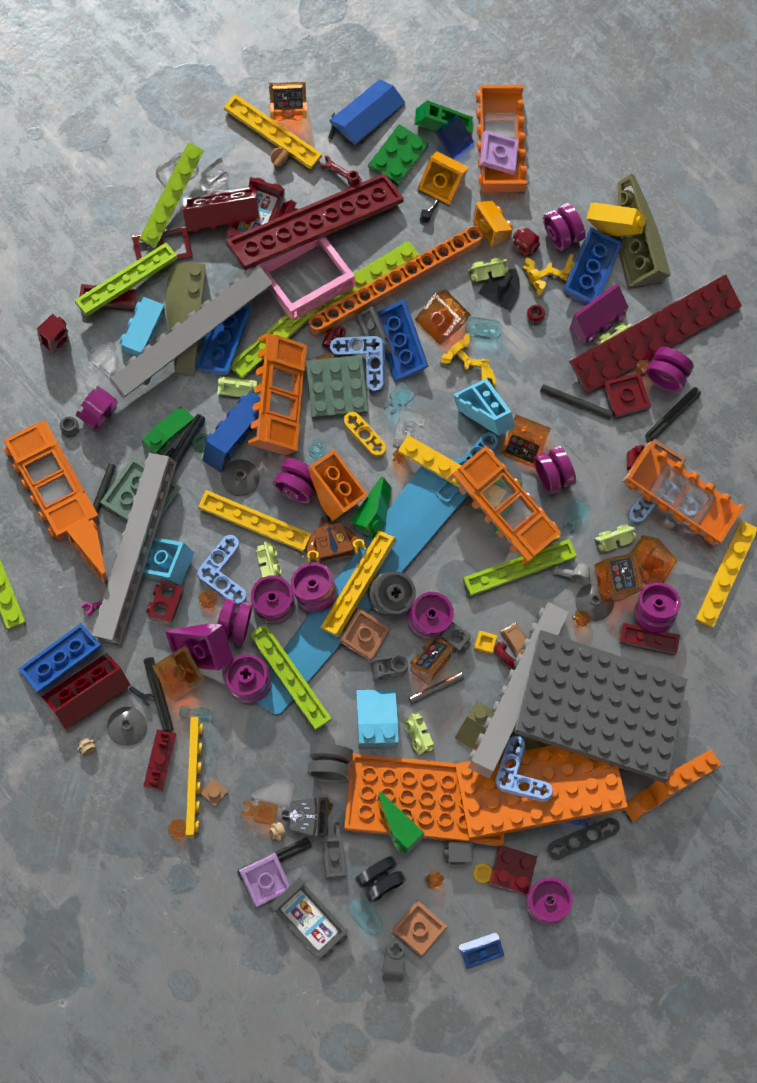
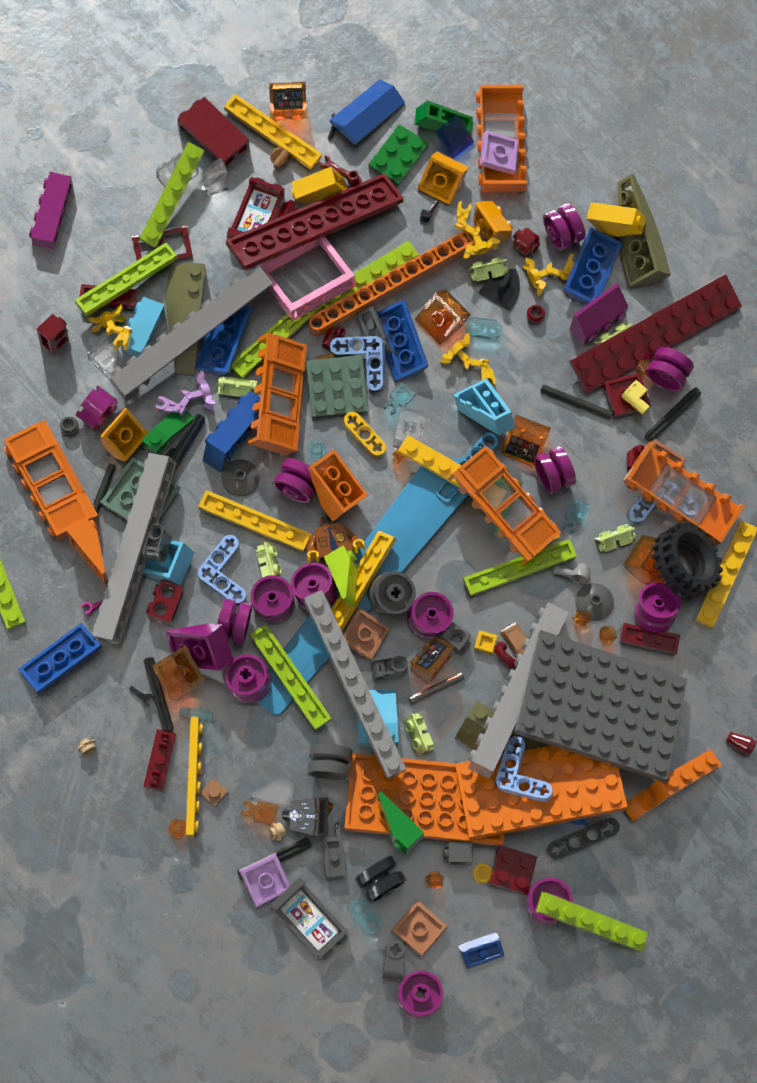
dark red slope [41,653,131,729] -> none
dark grey dish [107,707,147,746] -> none
dark red slope [183,187,260,232] -> none
clear green tile [192,433,208,453] -> none
clear orange plate [198,589,217,607] -> none
green slope [350,476,392,538] -> none
clear orange slope [594,553,643,602] -> none
none -> magenta brick [29,172,73,250]
none -> yellow piece [87,305,133,350]
none -> light orange slope [101,408,148,462]
none -> dark grey piece [142,524,172,563]
none -> lavender piece [155,371,215,416]
none -> dark red panel [177,97,249,170]
none -> yellow slope [291,167,347,204]
none -> light grey brick [304,590,406,780]
none -> lime slope [324,545,358,608]
none -> magenta wheel [397,970,443,1019]
none -> yellow piece [454,201,500,259]
none -> lime plate [536,892,648,952]
none -> clear orange plate [599,626,617,645]
none -> light yellow piece [621,380,650,415]
none -> black tyre [652,522,723,599]
none -> dark red cone [726,731,757,755]

